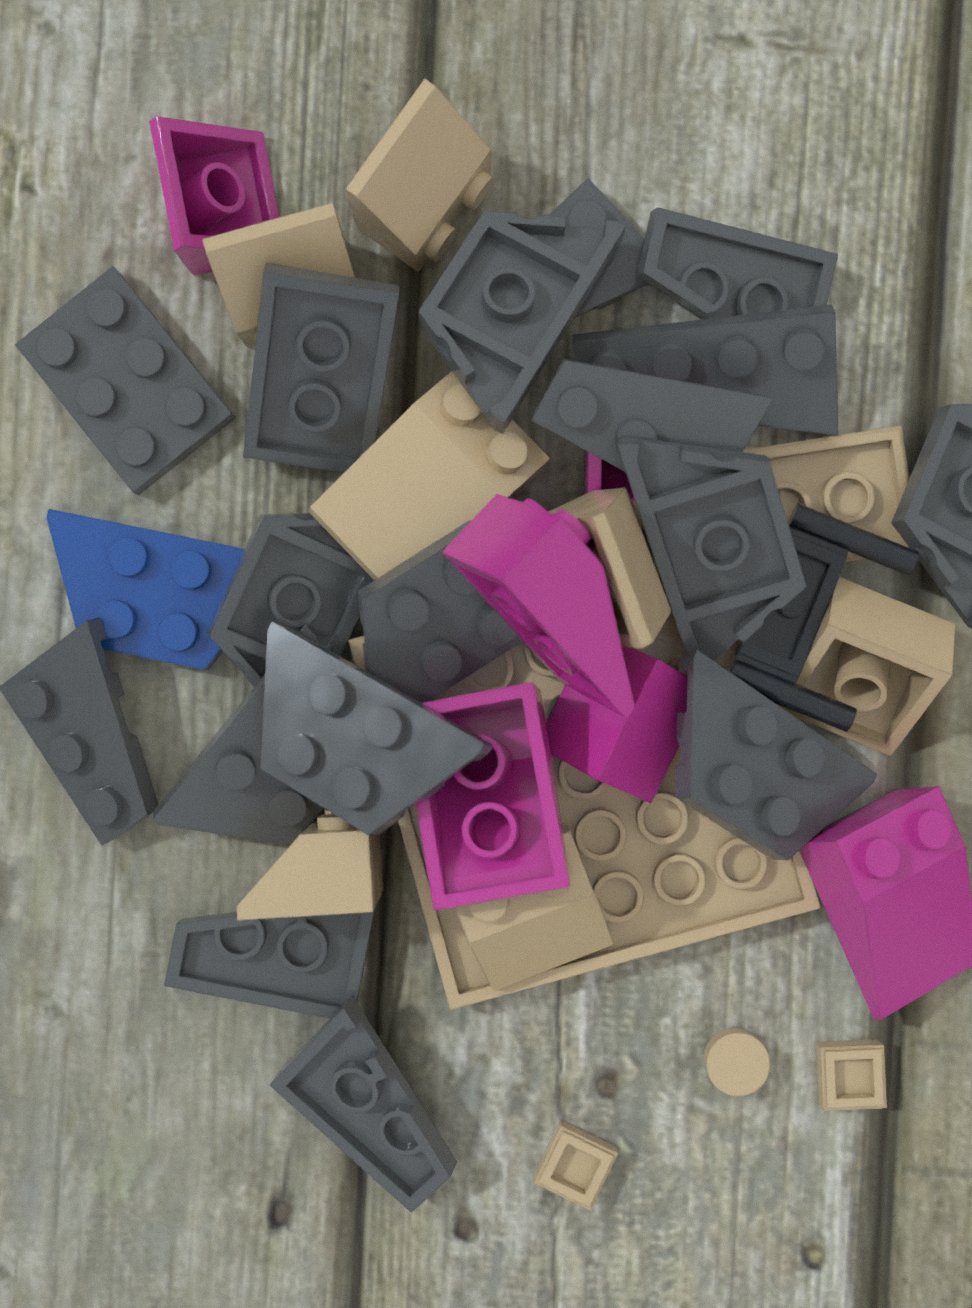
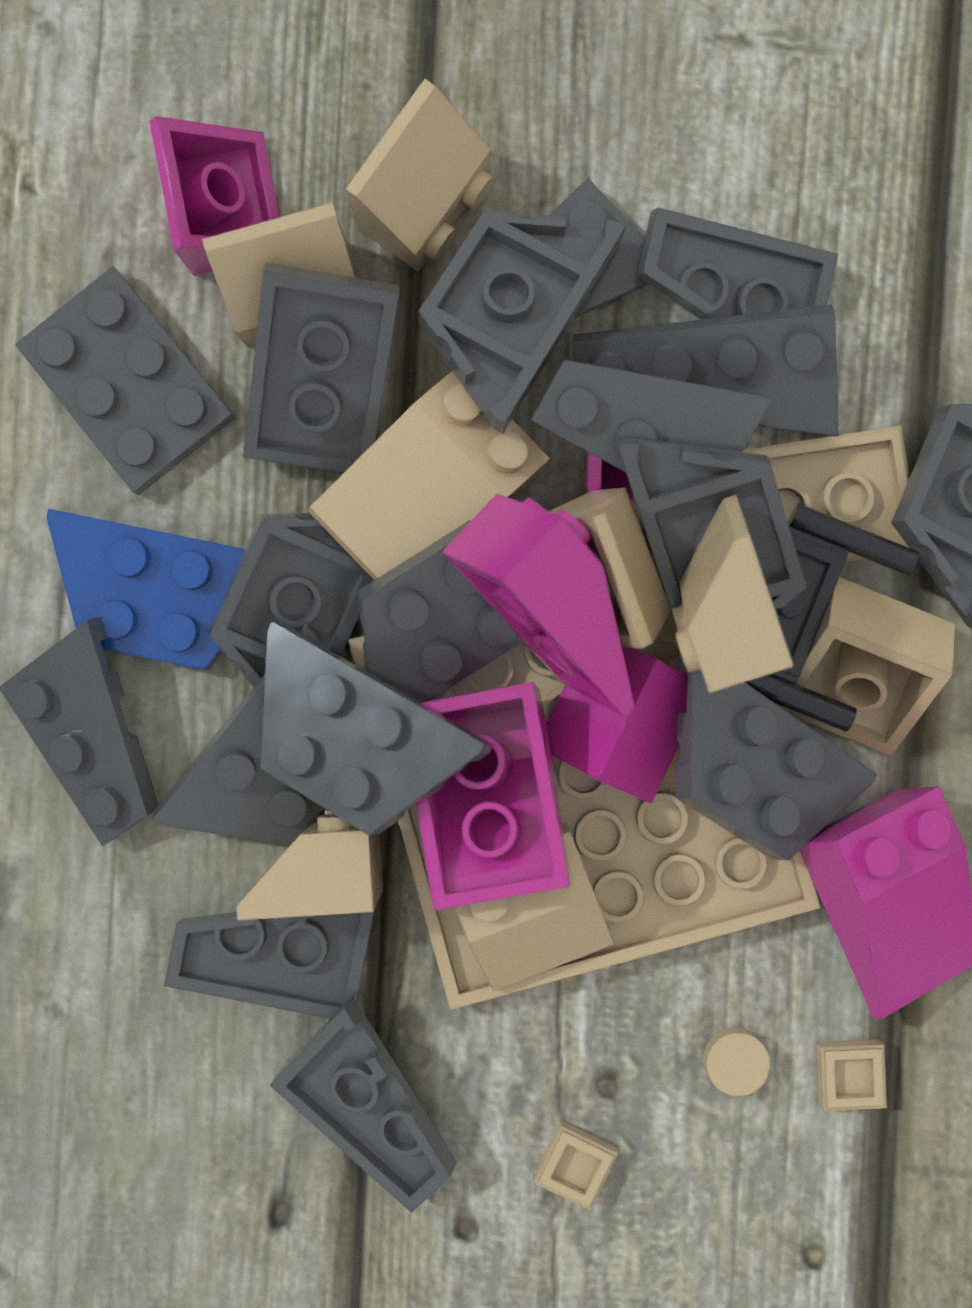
none -> tan slope [672,495,793,693]

